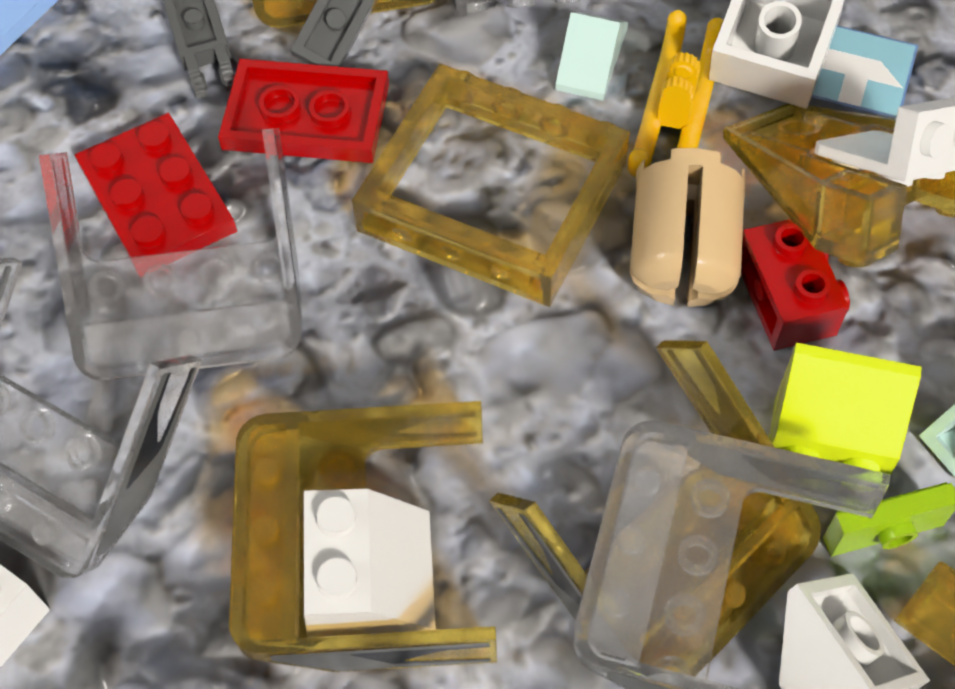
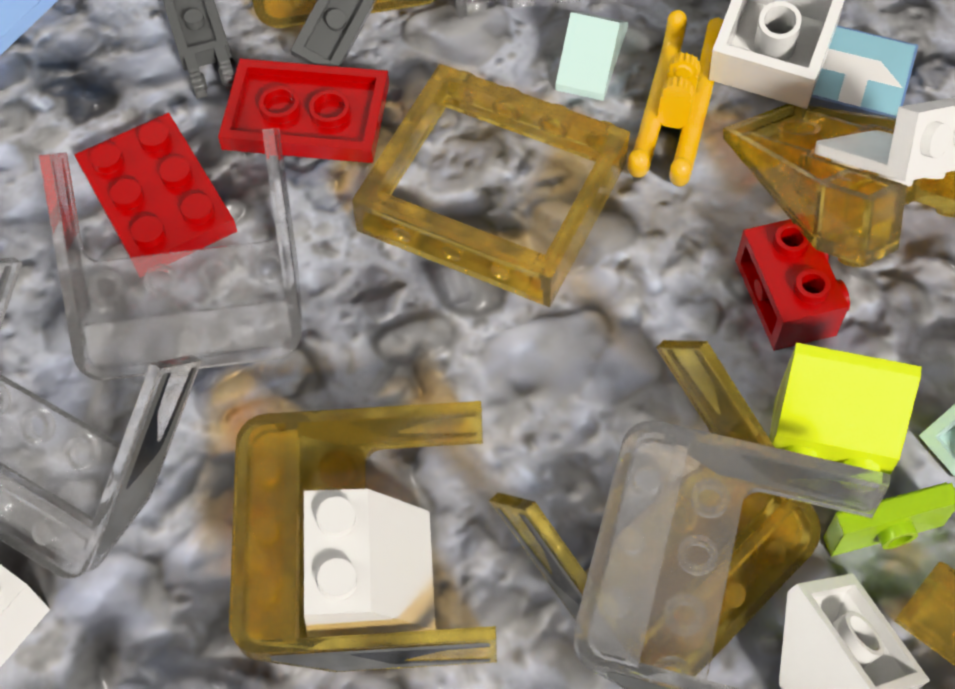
tan cylinder [630,148,746,307] -> none

